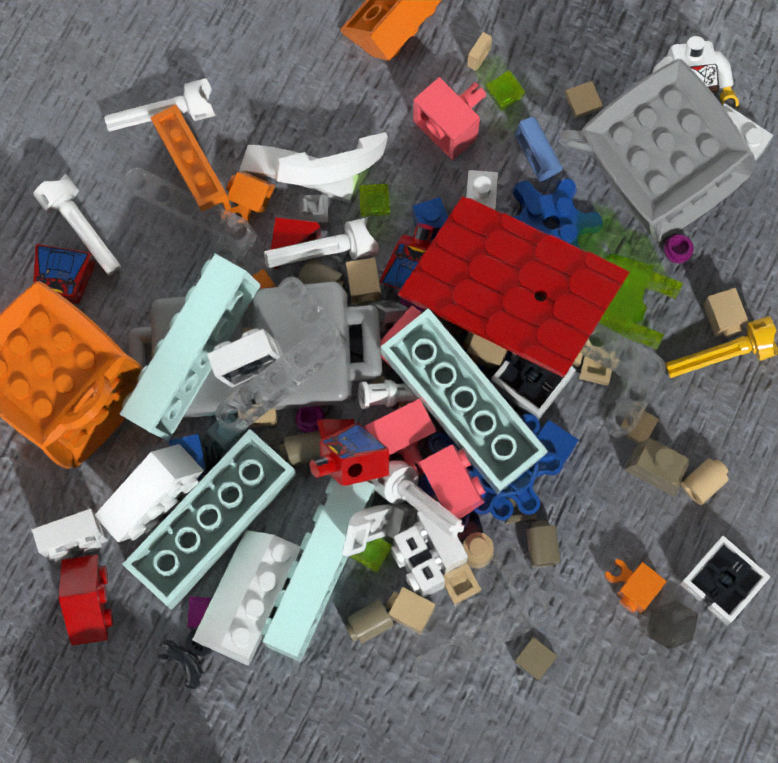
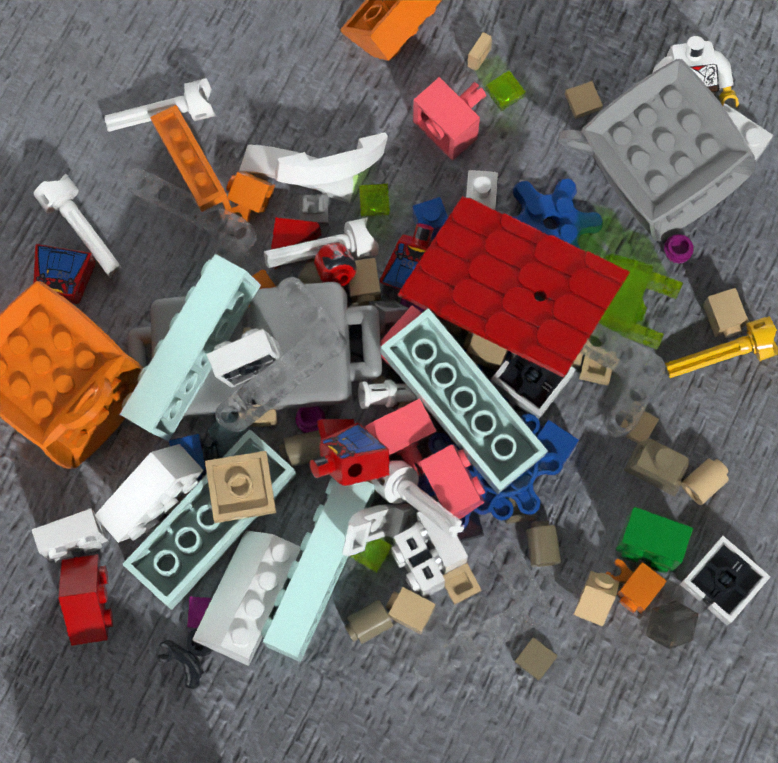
tan brick [463,532,494,568] -> none
medium blue brick [514,117,563,183] -> none
none -> tan plate [205,451,276,523]
none -> red head [314,243,357,286]
none -> tan brick [574,571,620,627]
none -> green brick [615,507,693,573]

